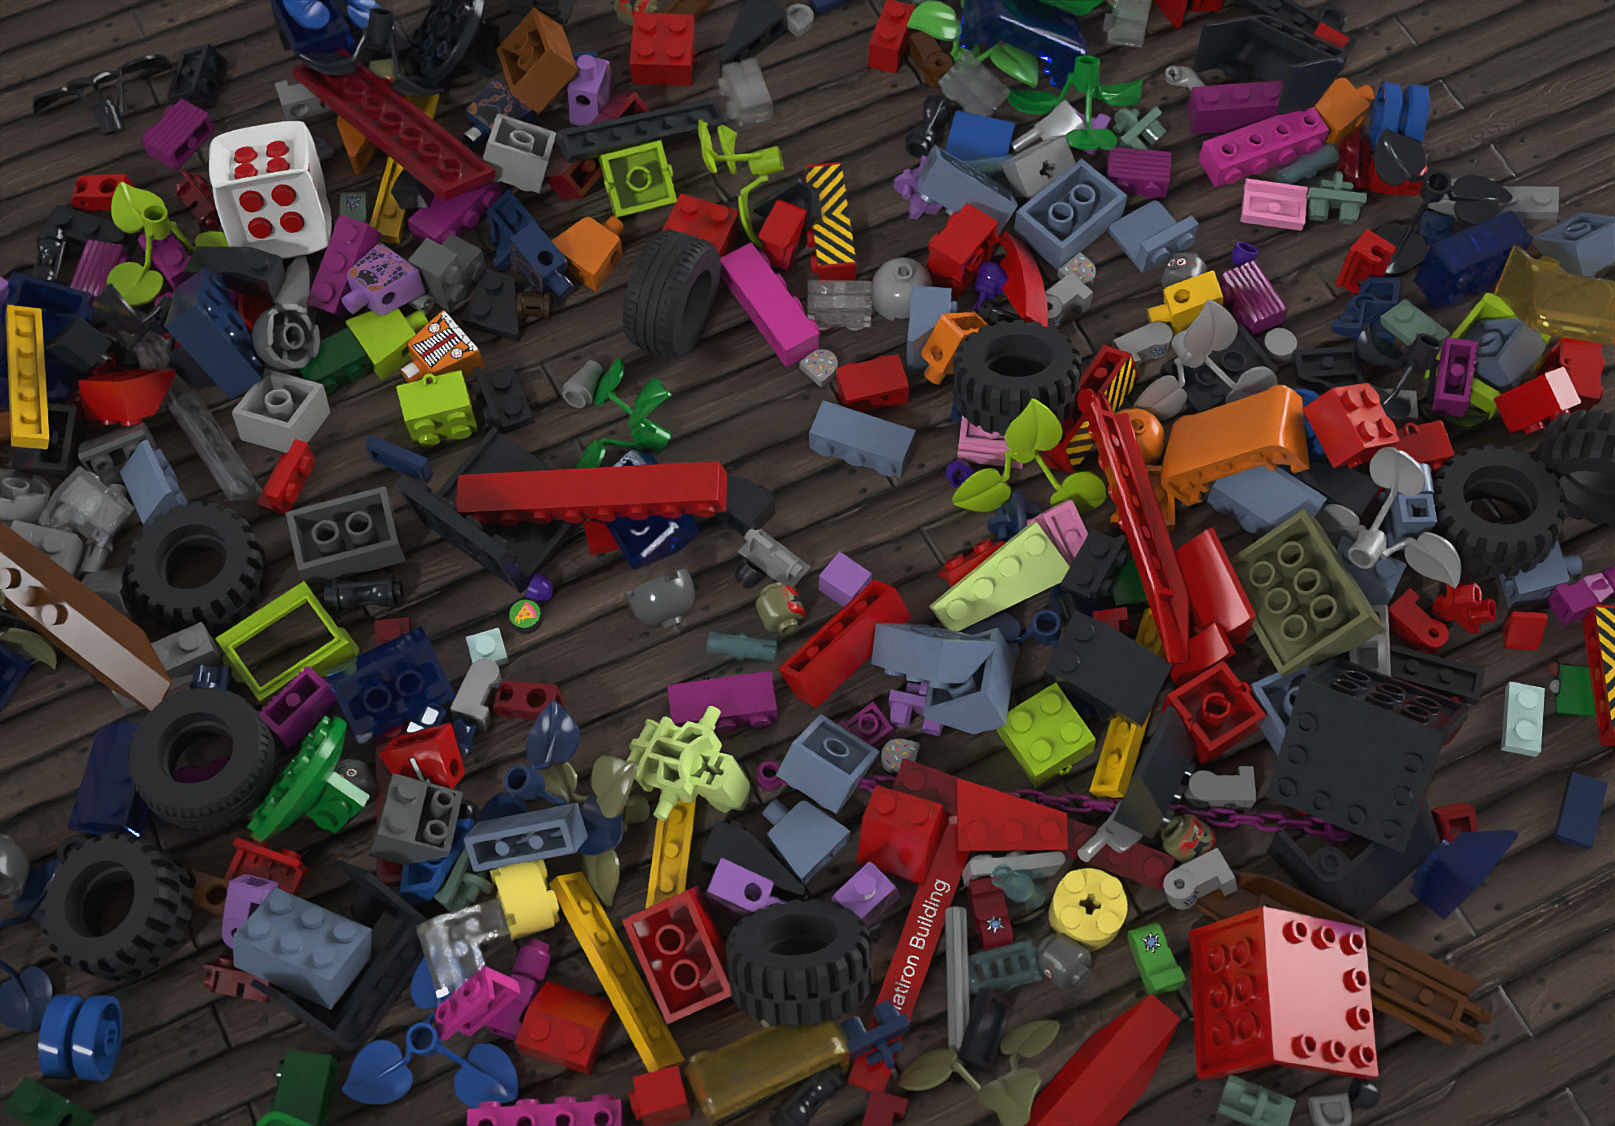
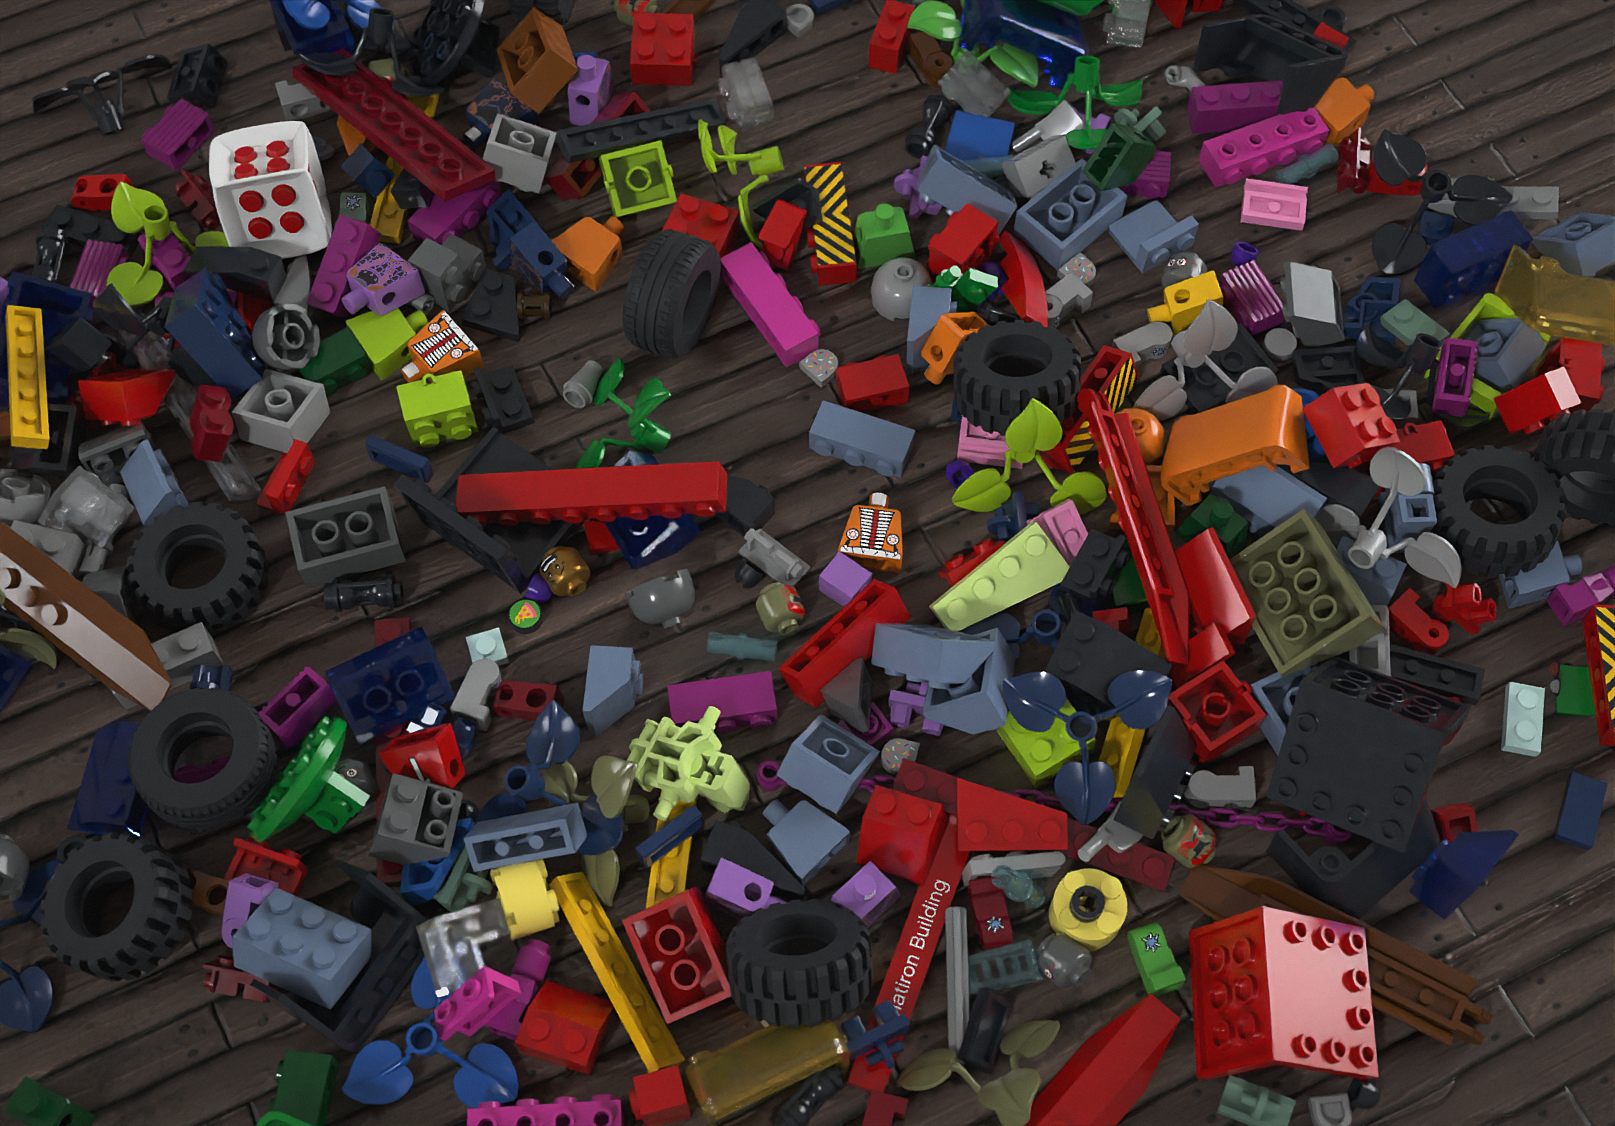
blue wheel [38,994,123,1081] -> none
lime piece [215,581,360,707] -> none
clear brick [807,280,872,331] -> none
light grey leg [1163,848,1238,910] -> none
sand green hips [1306,172,1367,225] -> none
red hinge [1335,229,1397,295] -> none
blue wheel [1369,81,1429,150] -> none
red slope [1502,611,1548,650] -> none
none -> dark red brick [189,384,234,462]
none -> dark blue brick [341,144,395,198]
none -> pearl gold head [540,546,590,597]
none -> sand blue slope [583,645,643,737]
none -> dark blue tile [636,805,704,868]
none -> flat silver slope [820,658,873,732]
none -> torso [838,493,903,574]
none -> bright green torso [852,204,915,269]
none -> green plate [926,266,998,313]
none -> dark blue plant [1003,670,1172,825]
none -> black bush [1069,885,1105,923]
none -> dark green torso [1081,123,1156,191]
none -> dark green torso [1175,494,1248,559]
none -> slope [1280,262,1345,349]

